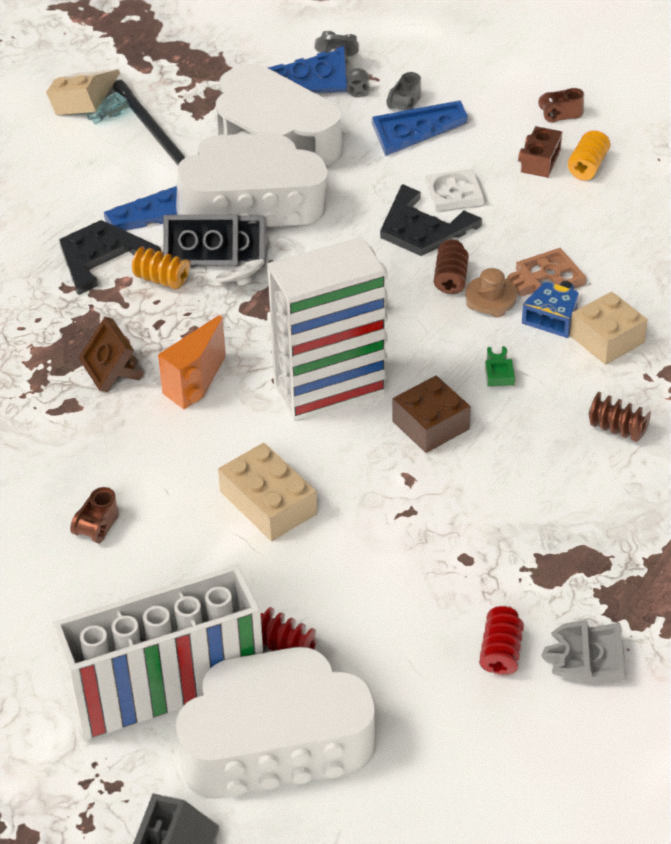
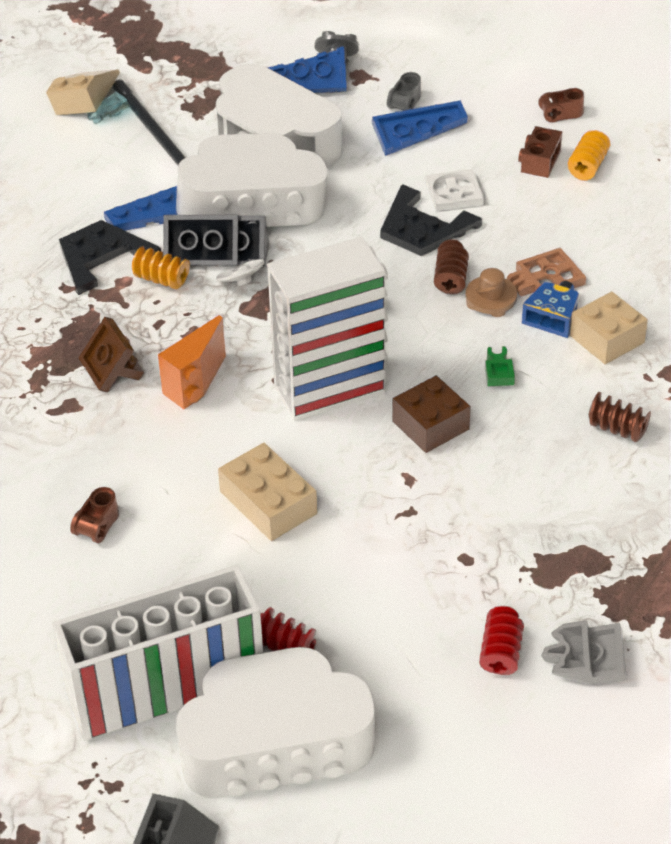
dark grey wheel [346,68,369,98] -> none

